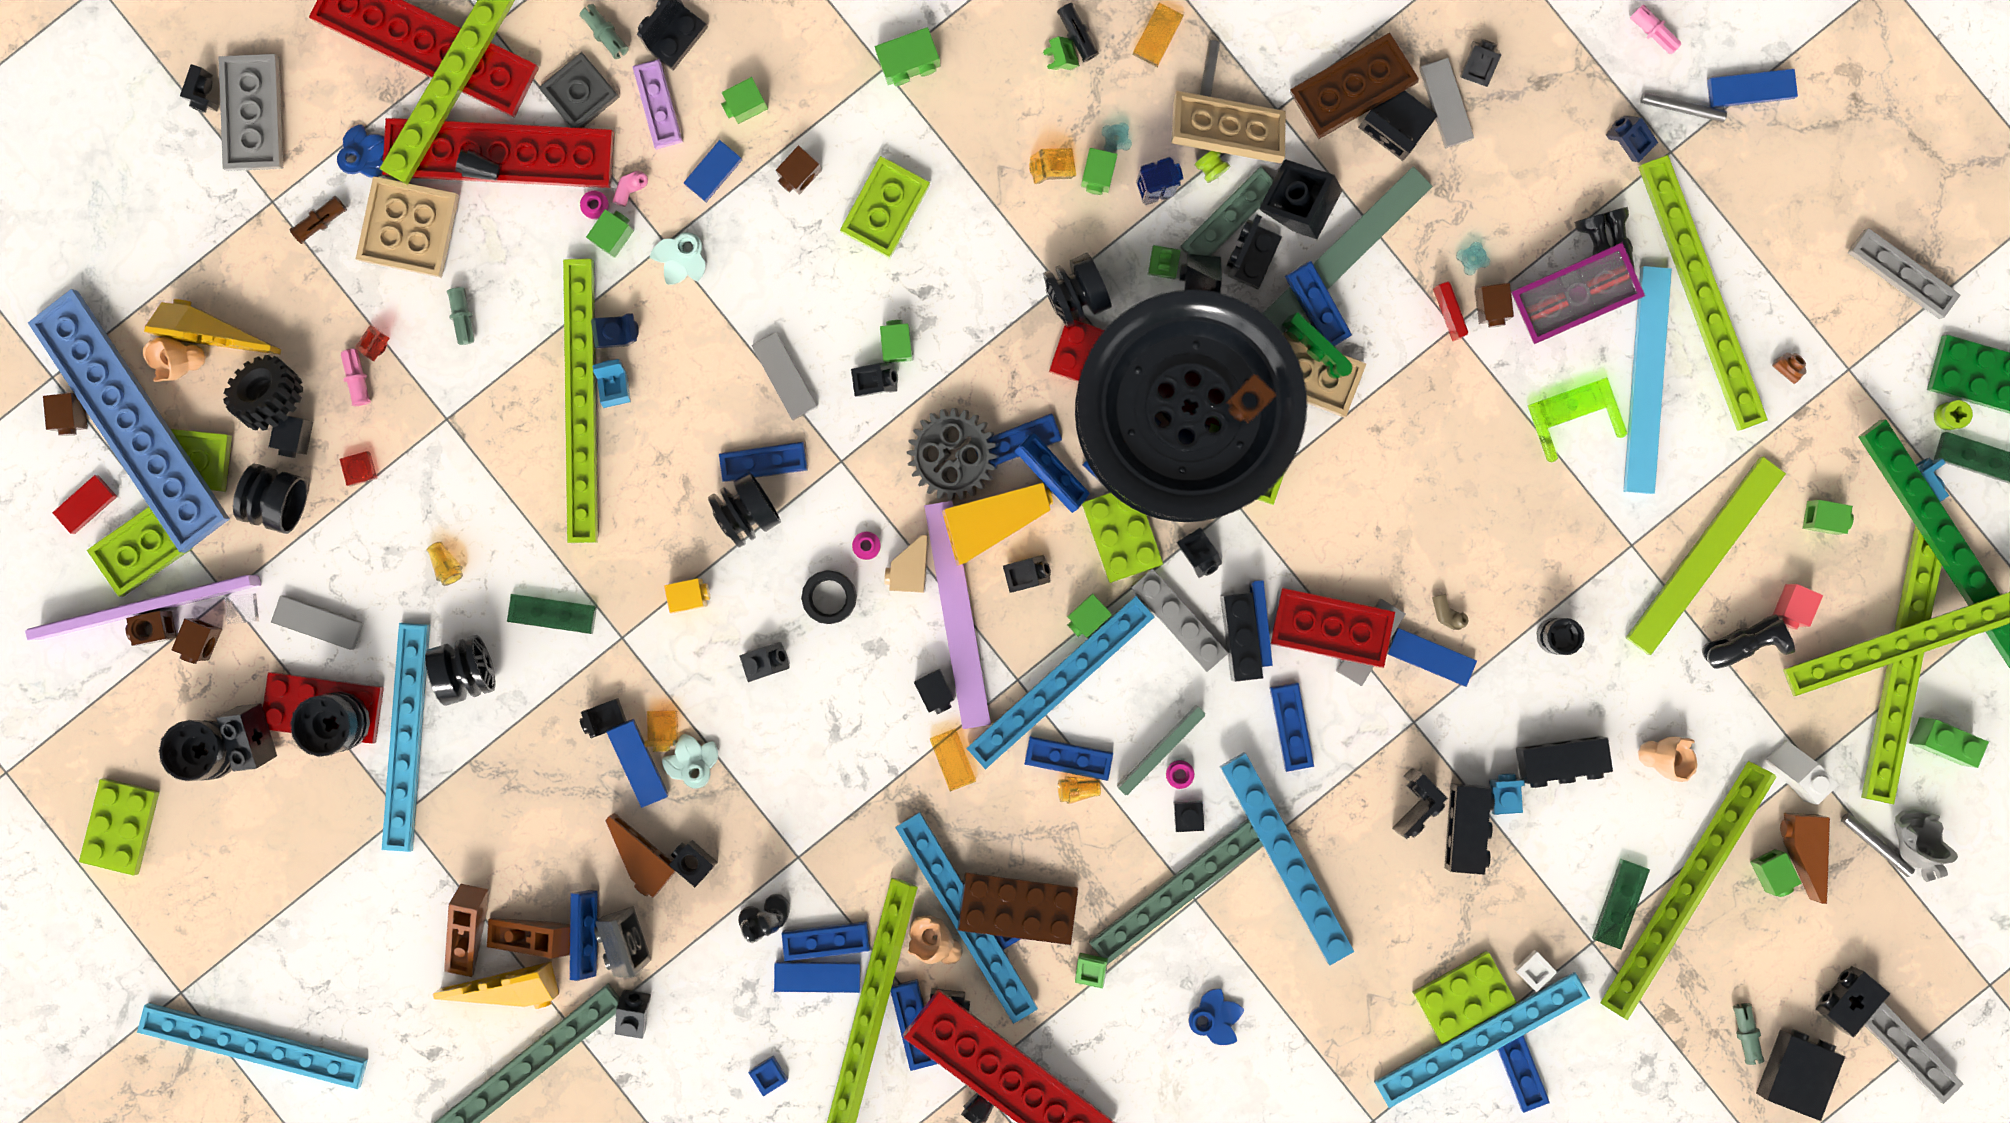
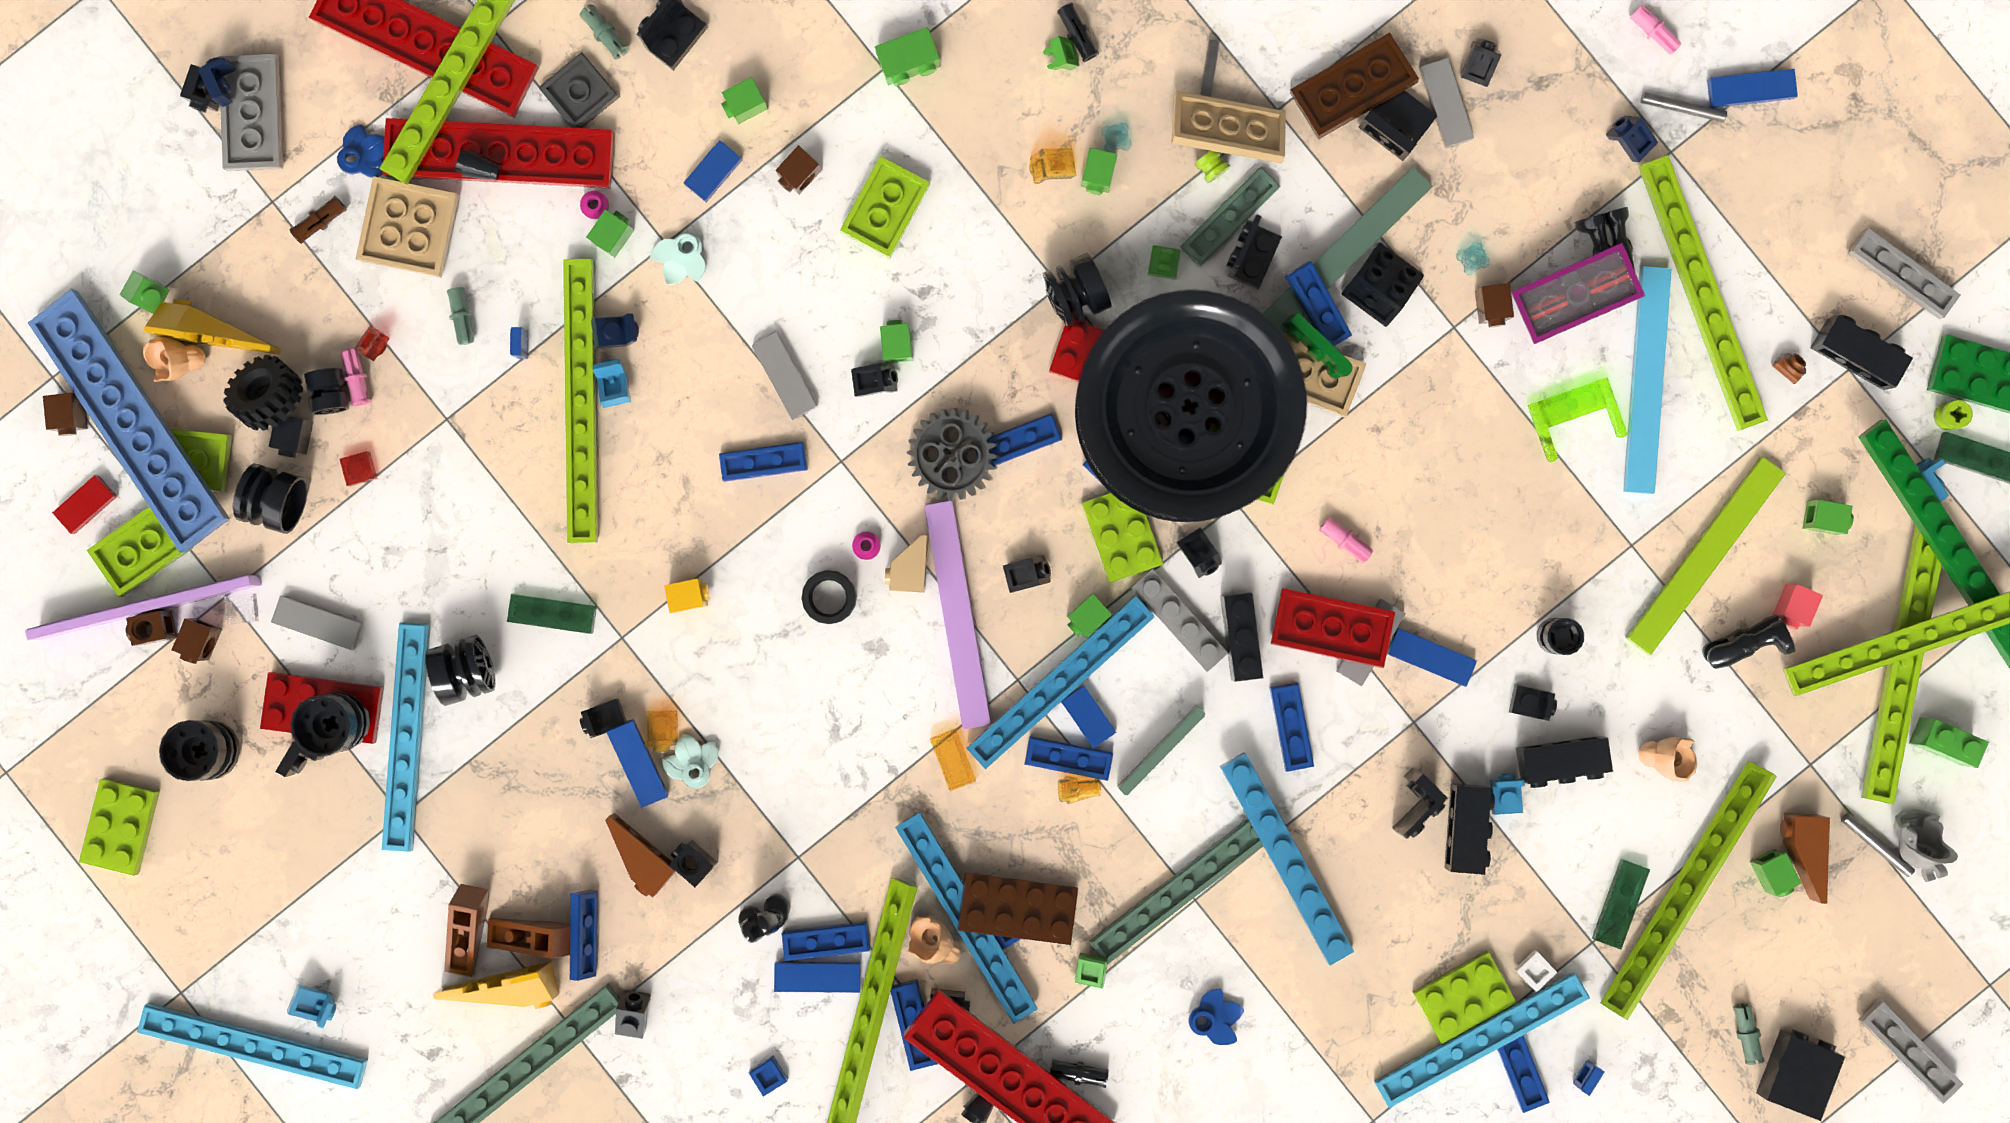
black brick [216,703,277,772] -> none
clear yellow cone [427,542,463,586] -> none
dark grey slope [594,906,651,978] -> none
bright pink arm [612,171,648,207] -> none
lavender tile [632,59,683,150] -> none
black wheel [708,472,781,548] -> none
black bracket [739,642,790,682] -> none
black brick [914,669,955,715] -> none
yellow slope [942,483,1053,566] -> none
blue tile [1015,432,1090,513] -> none
clear yellow tile [1133,3,1184,68] -> none
clear blue brick [1136,157,1183,205] -> none
dark pink plate [1166,760,1194,789] -> none
black plate [1173,801,1204,832] -> none
black slope [1179,254,1222,293] -> none
reddish brown brick [1226,374,1276,423] -> none
blue tile [1249,580,1273,667] -> none
black slope [1259,159,1343,239] -> none
dark tan arm [1432,594,1469,630] -> none
red tile [1433,281,1469,342] -> none
white slope [1765,740,1839,805] -> none
black brick [1815,966,1890,1038] -> none
none -> bright green brick [119,270,170,314]
none -> dark blue bracket [198,57,236,107]
none -> black bracket [275,741,325,777]
none -> dark azure bracket [287,984,336,1028]
none -> black wheel [304,368,349,415]
none -> blue tile [510,327,528,359]
none -> black pin [1050,1059,1109,1088]
none -> blue tile [1061,686,1117,749]
none -> bright pink axle [1319,516,1373,562]
none -> black bracket [1341,243,1424,327]
none -> black bracket [1509,685,1557,721]
none -> blue tile [1573,1060,1605,1096]
none -> black brick [1811,315,1913,390]

